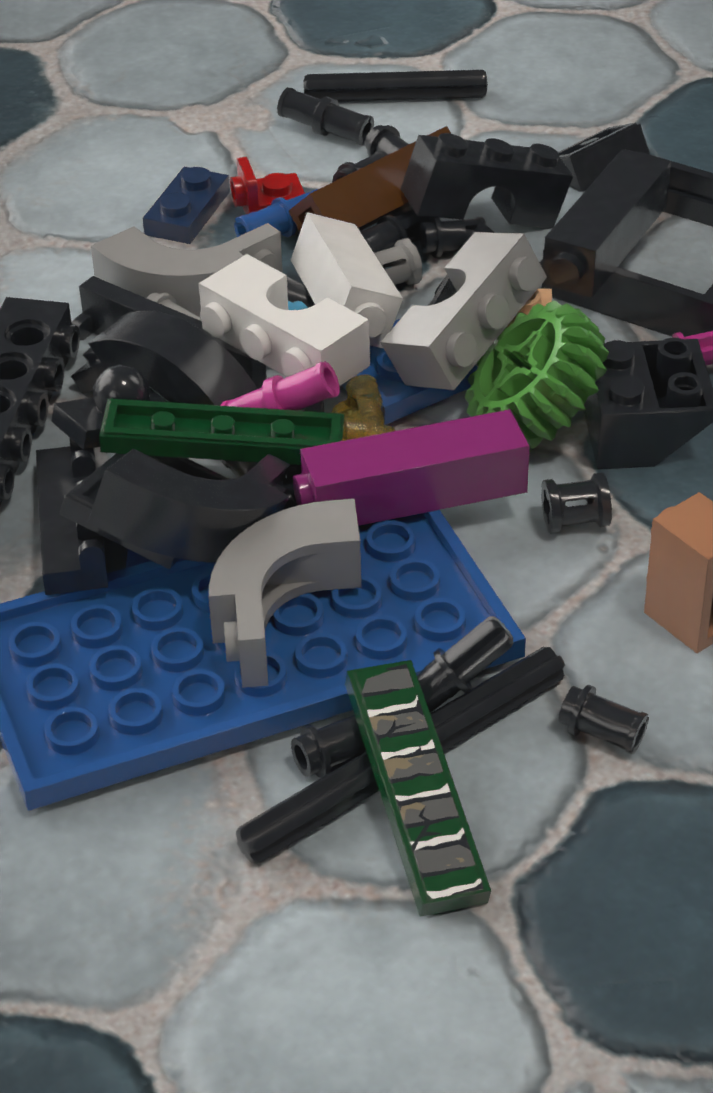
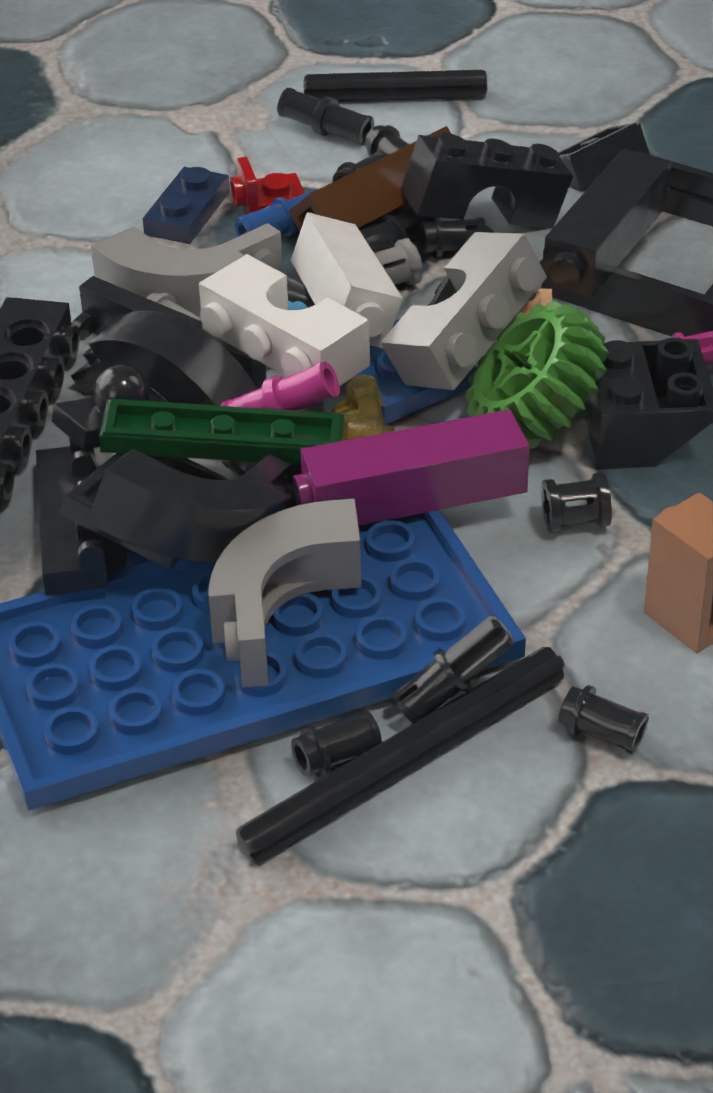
tile [345,660,491,917] -> none

